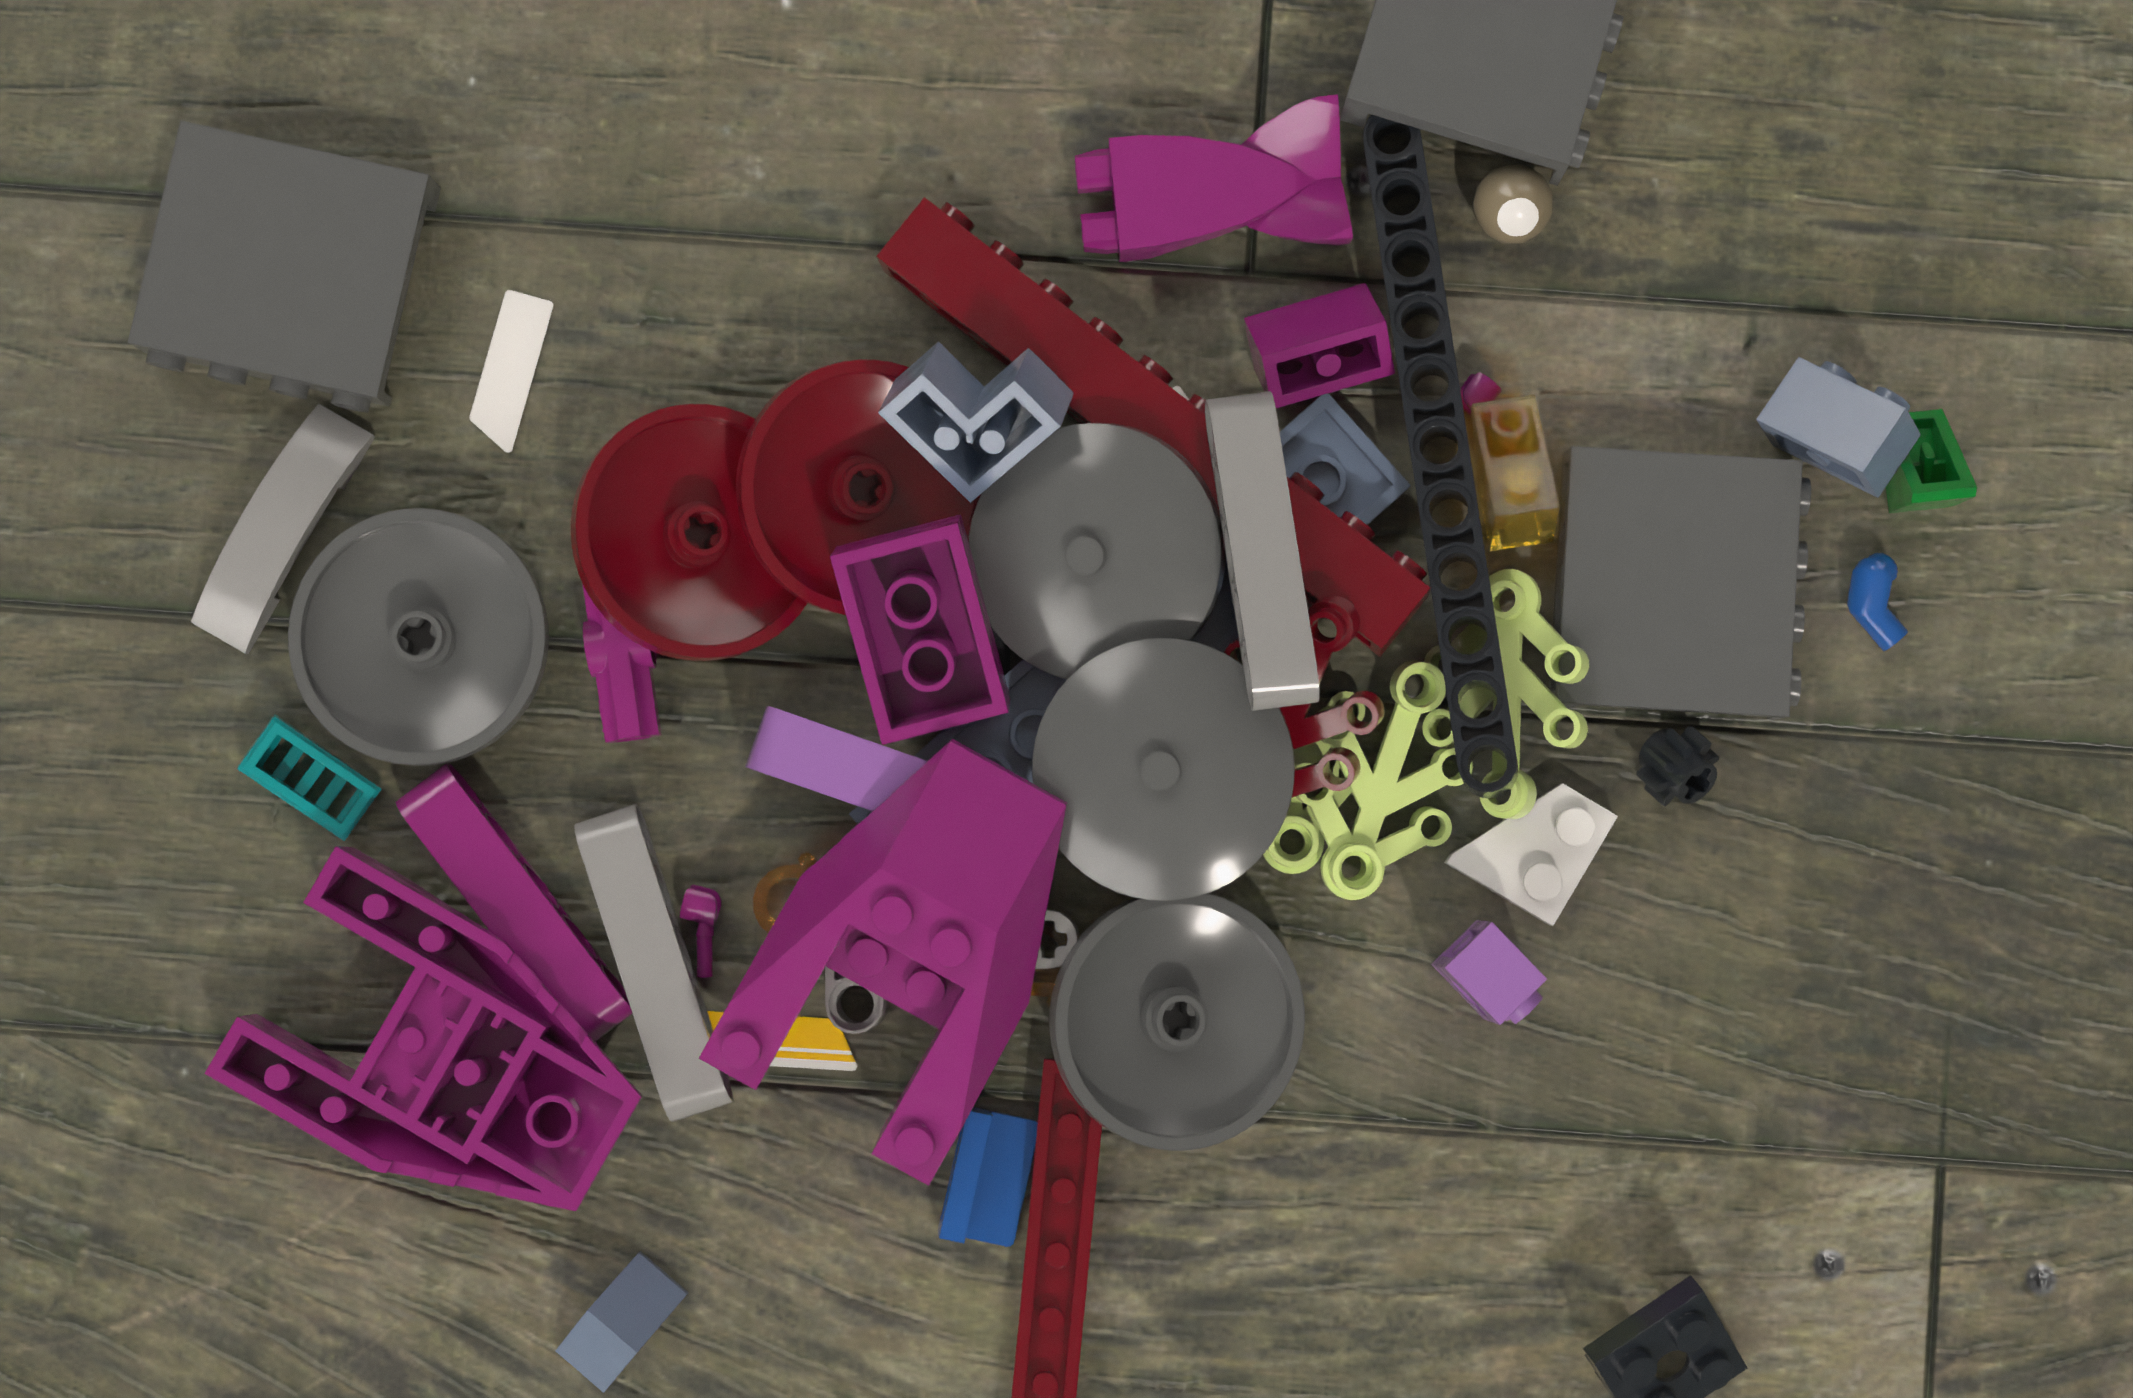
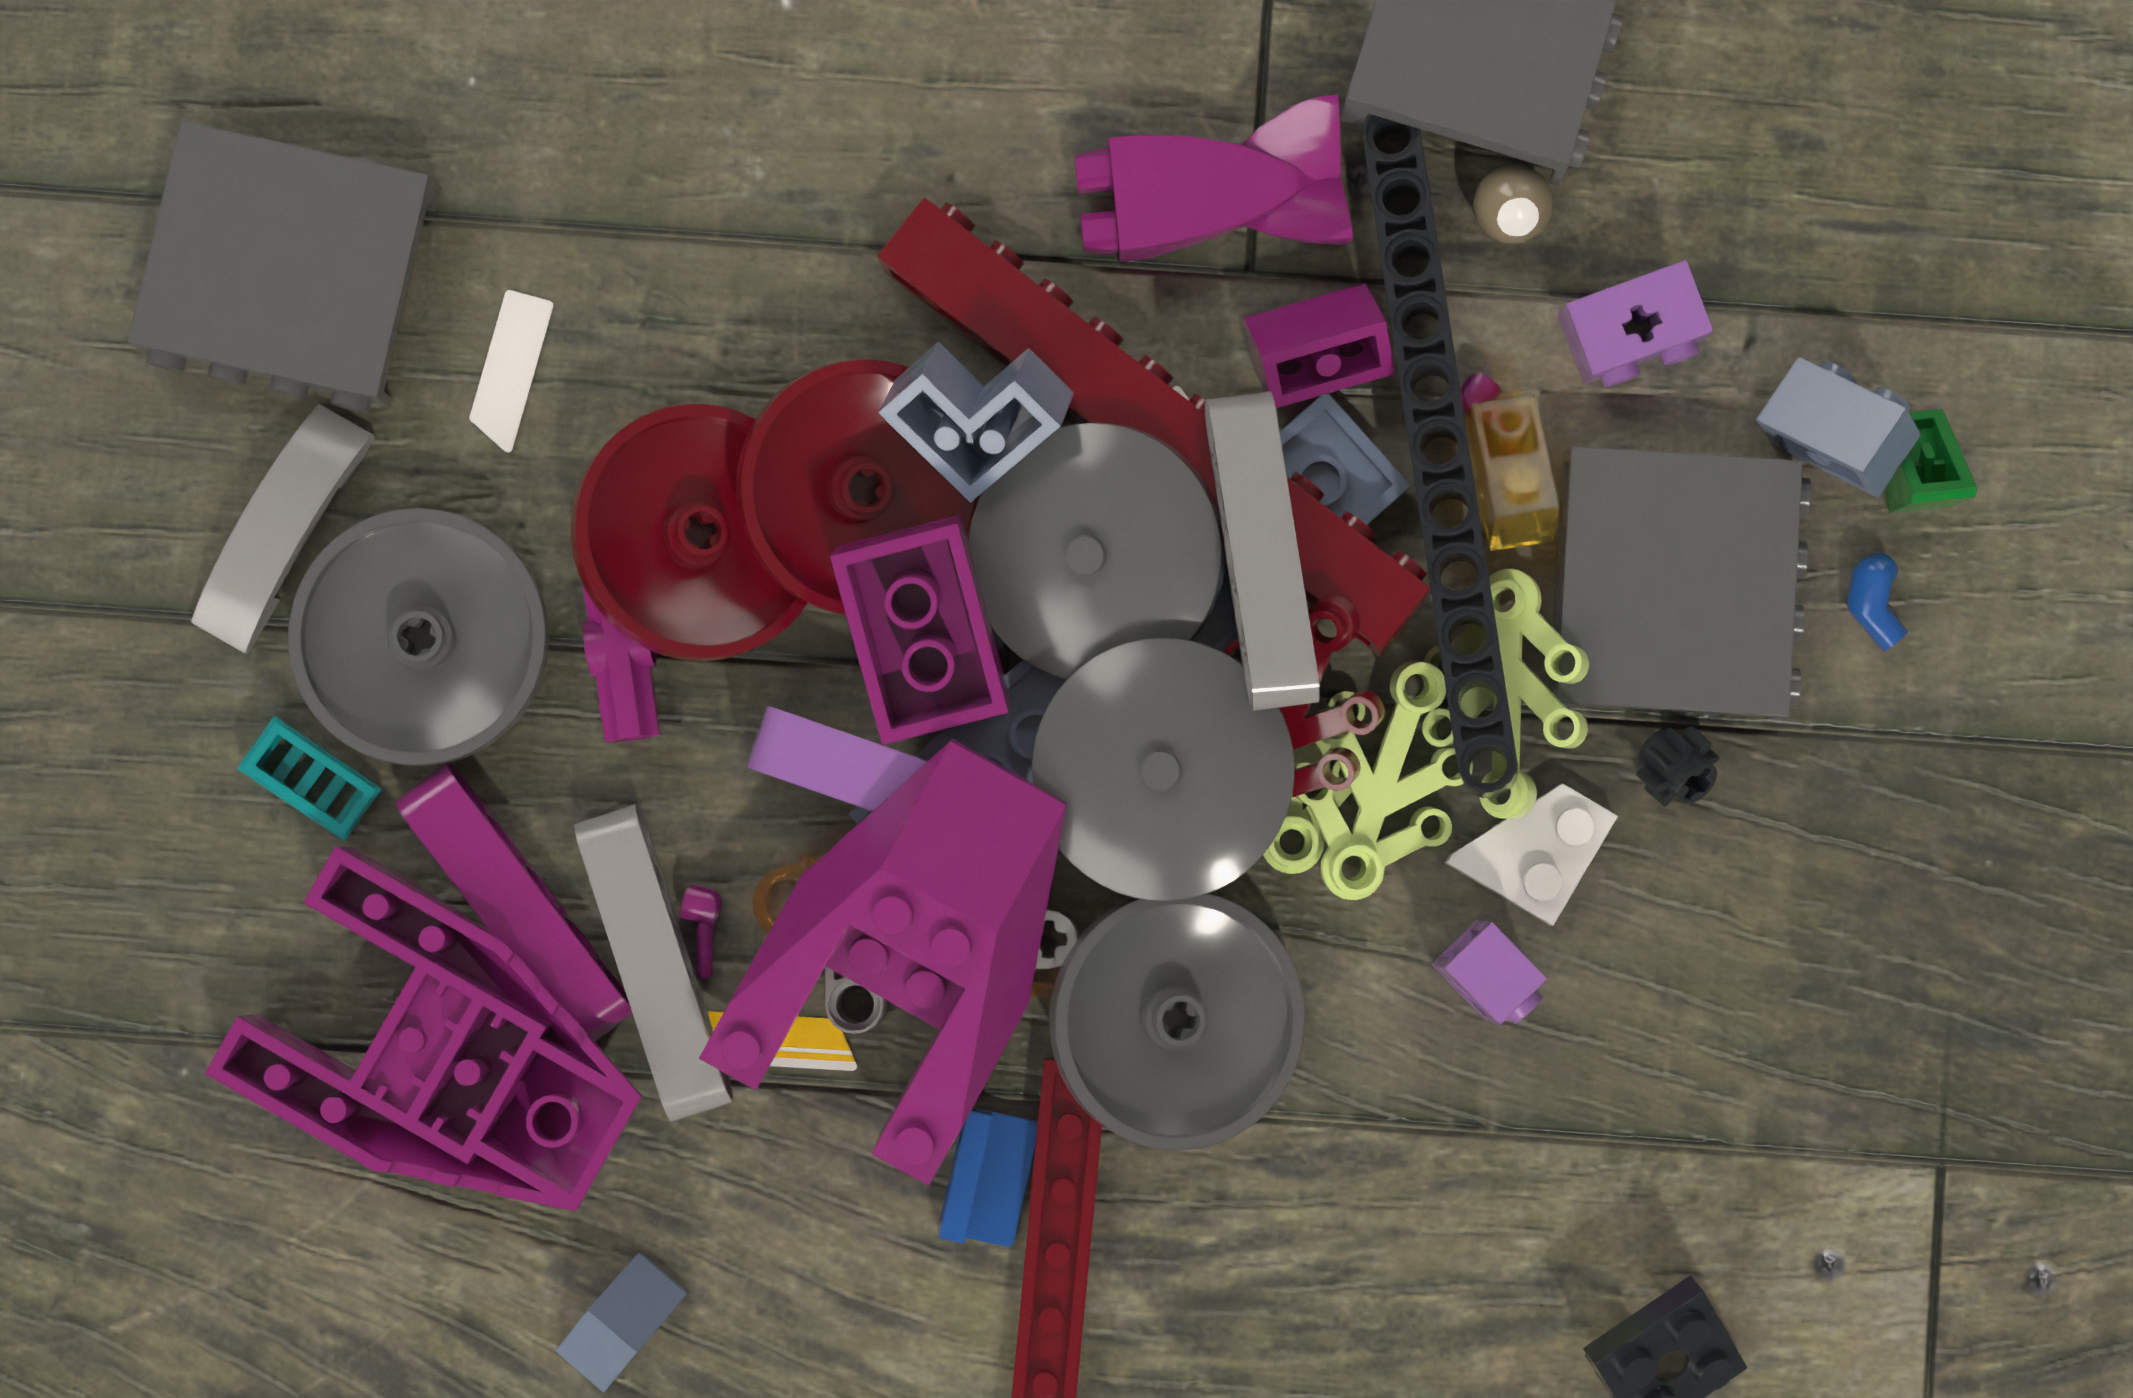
none -> medium lavender brick [1557,260,1713,388]

